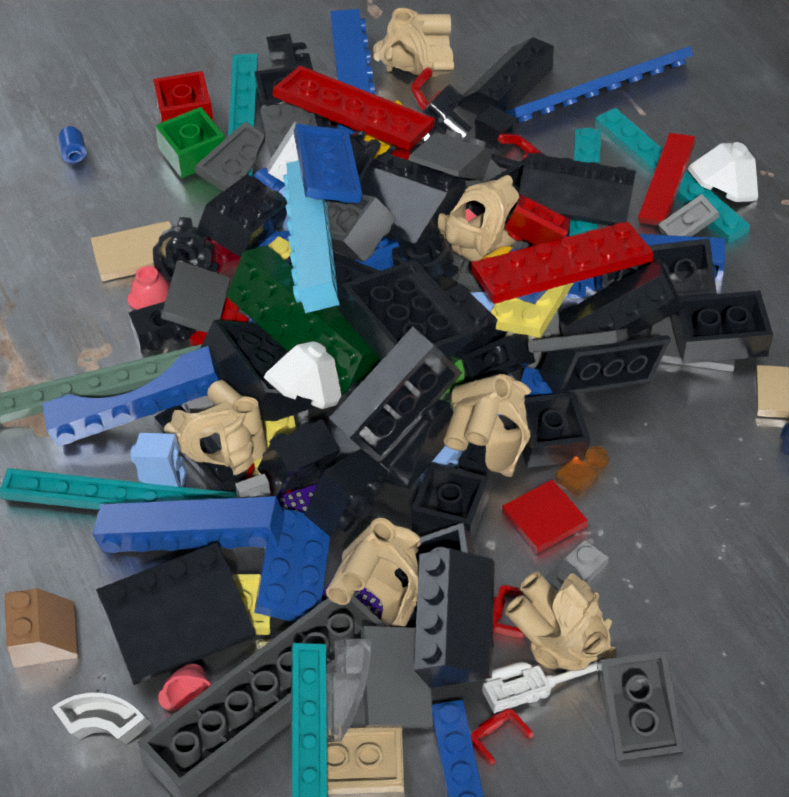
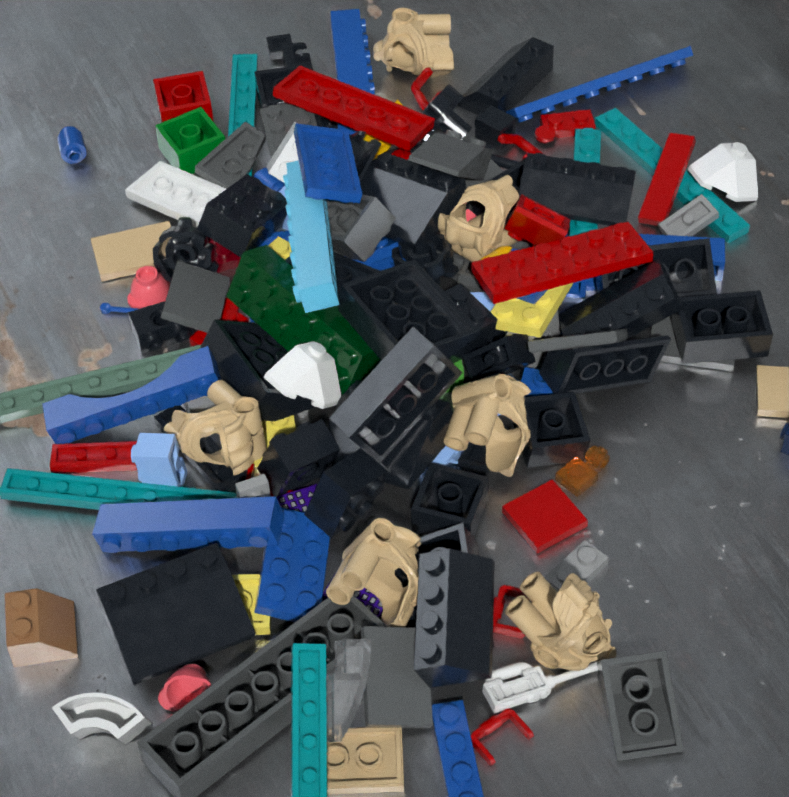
none -> red tile [50,441,138,474]
none -> blue hinge [100,303,138,314]
none -> white plate [125,161,226,227]
none -> red hinge [535,109,596,143]

